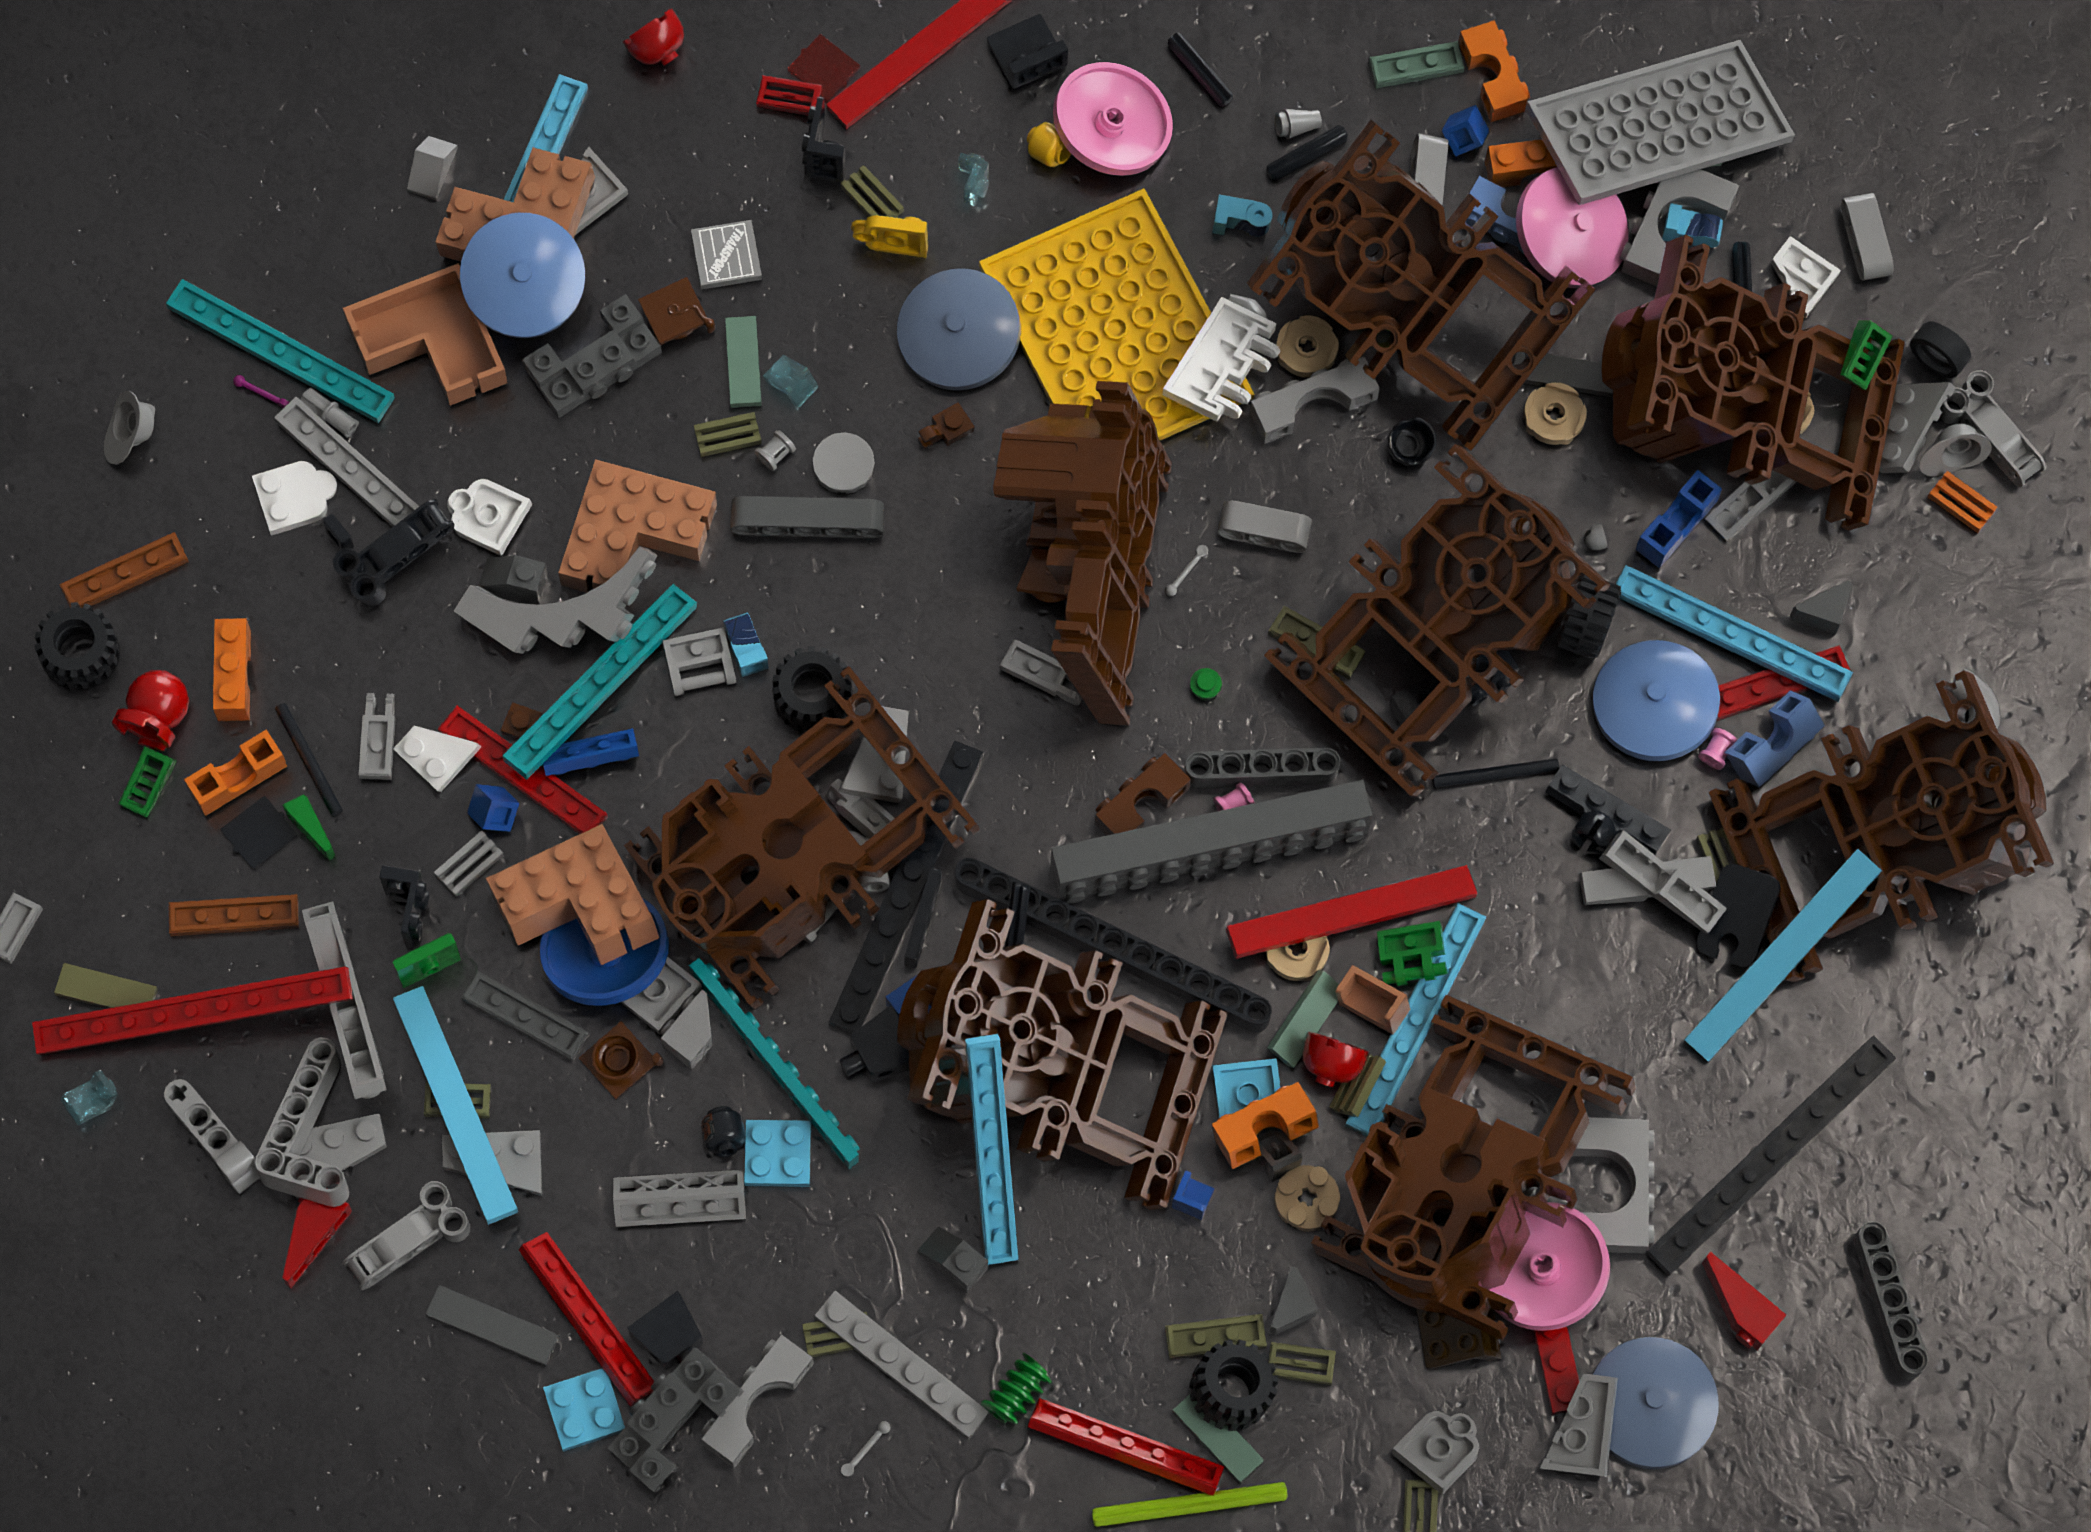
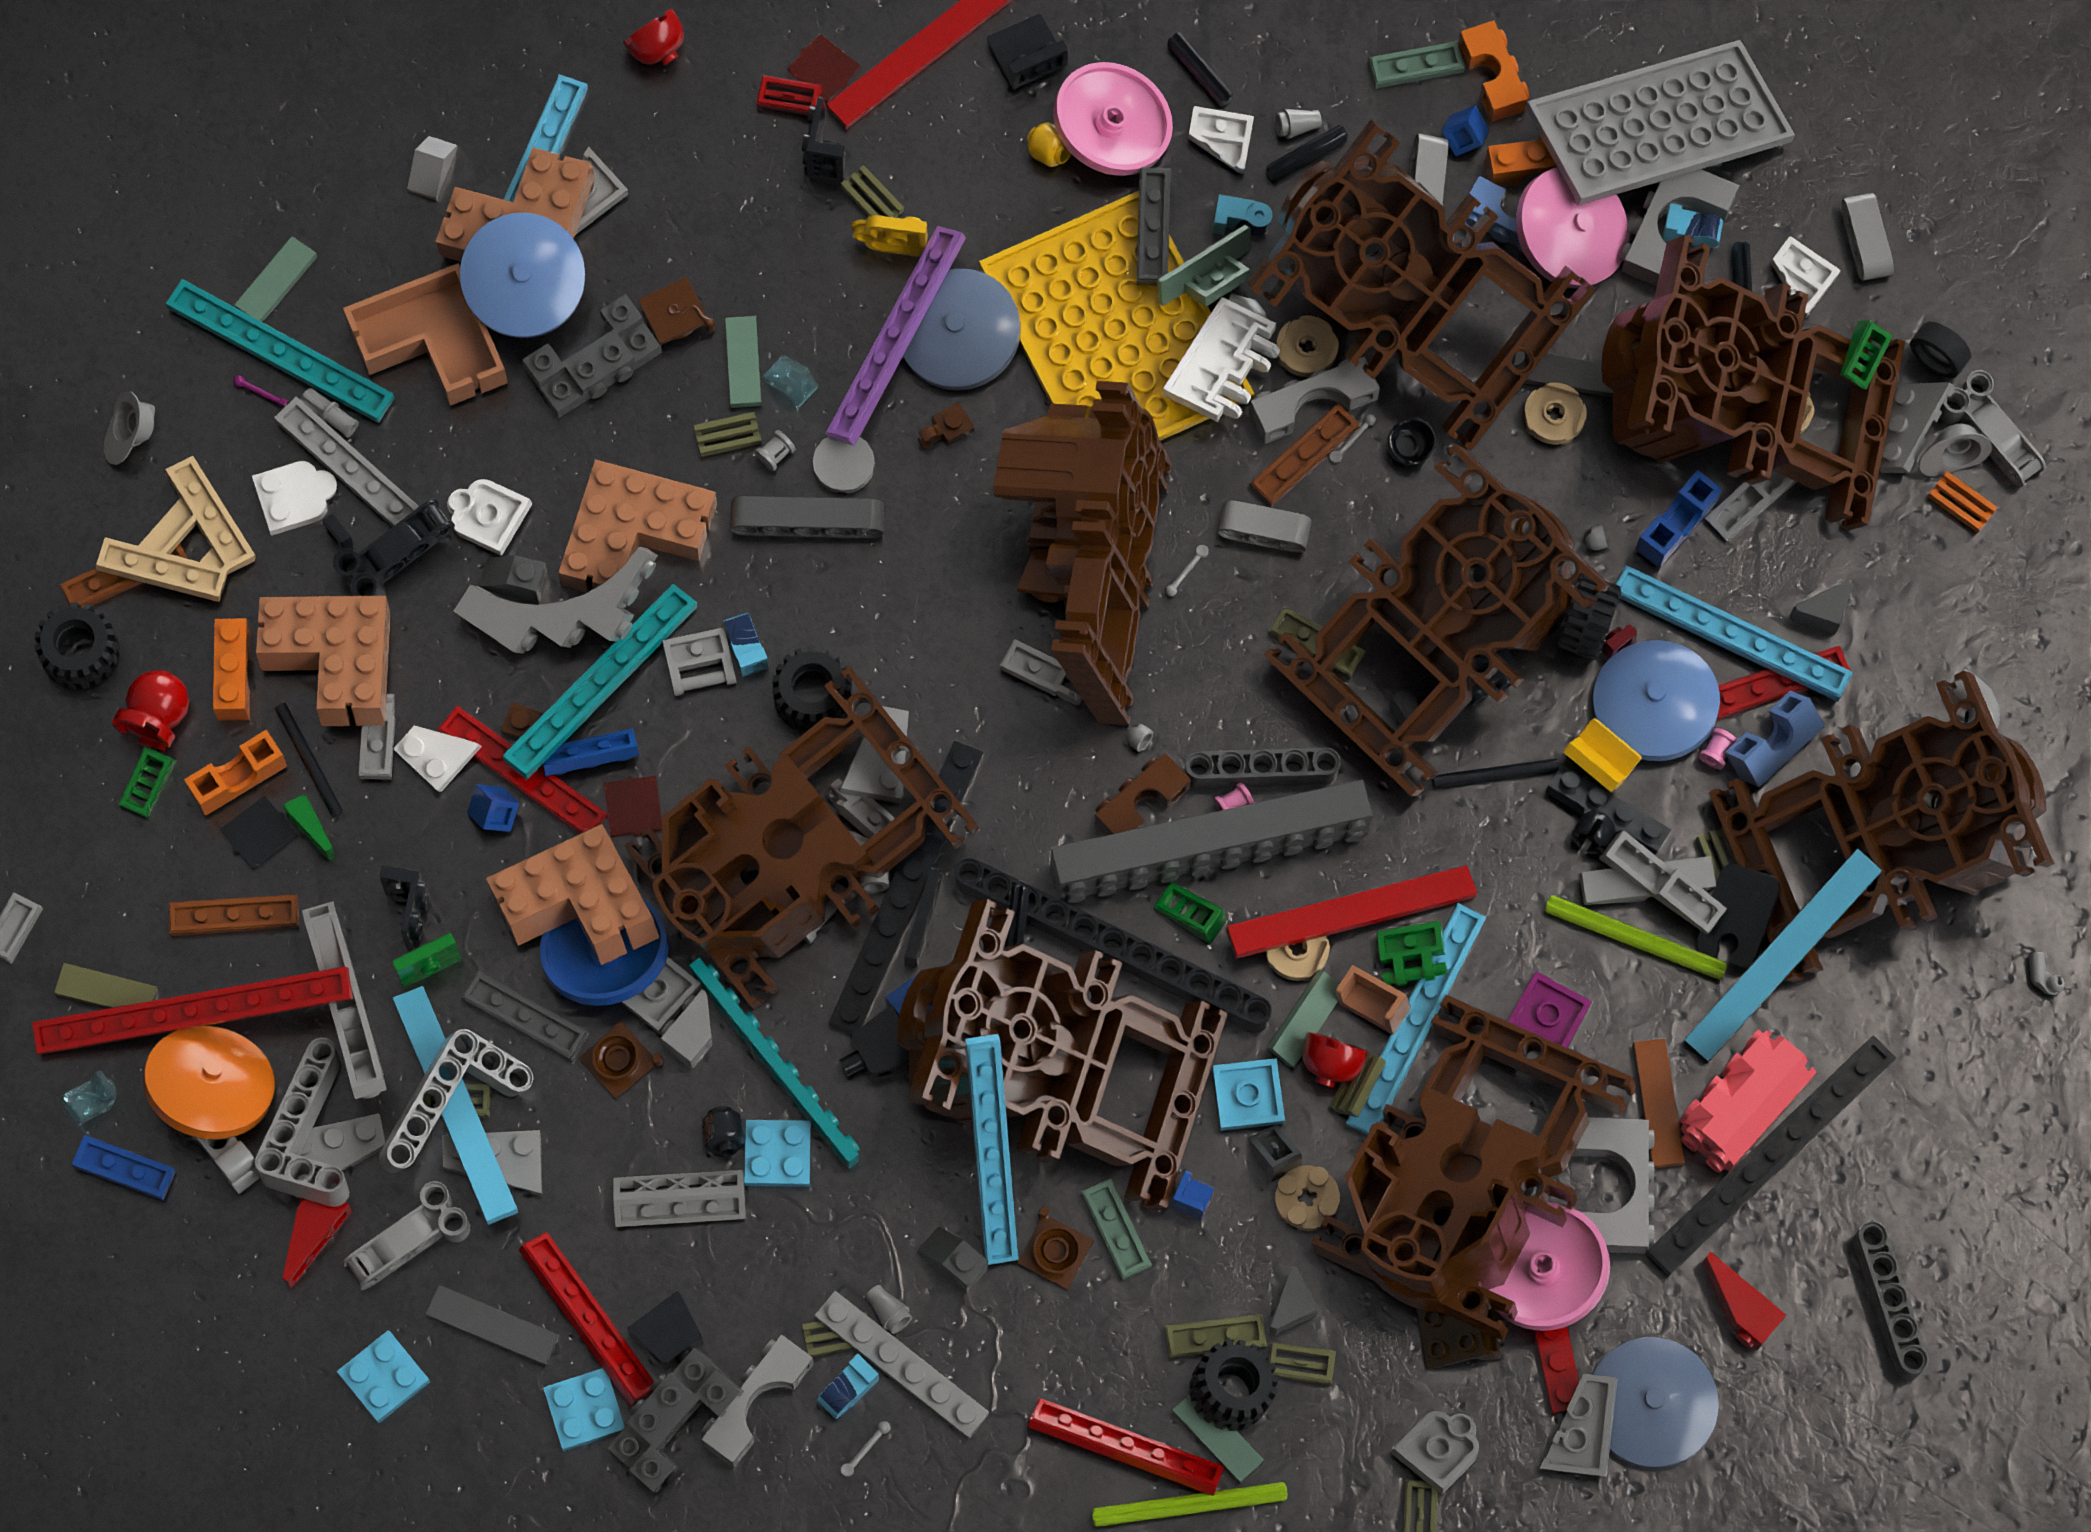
light grey tile [434,831,504,897] -> none
light grey tile [691,220,762,290] -> none
clear light blue bracket [958,153,990,206] -> none
green piece [981,1353,1052,1425] -> none
green plate [1190,668,1222,699] -> none
orange arch [1212,1082,1319,1169] -> none
none -> blue plate [71,1135,176,1201]
none -> tan plate [96,456,255,602]
none -> orange dish [143,1026,275,1139]
none -> sand green tile [234,236,317,322]
none -> nougat piece [256,596,391,726]
none -> medium azure plate [337,1330,430,1424]
none -> light grey beam [379,1029,533,1173]
none -> clear red piece [604,776,662,837]
none -> leg [817,1353,879,1419]
none -> medium lavender tile [825,226,966,446]
none -> light grey cone [866,1285,912,1334]
none -> reddish brown hat [1017,1207,1094,1290]
none -> sand green tile [1081,1178,1152,1281]
none -> light grey hinge [1126,724,1154,752]
none -> dark grey tile [1136,167,1171,286]
none -> green slope [1154,882,1227,944]
none -> sand green bracket [1157,225,1251,307]
none -> white wing [1188,106,1254,174]
none -> dark orange tile [1249,403,1360,507]
none -> light grey hinge [1329,414,1376,464]
none -> magenta plate [1508,971,1592,1048]
none -> lime axle [1545,895,1727,980]
none -> yellow panel [1563,718,1642,792]
none -> dark red plate [1602,624,1638,659]
none -> dark orange tile [1633,1038,1685,1169]
none -> coral brick [1679,1029,1816,1173]
none -> light grey arm [2029,952,2065,995]

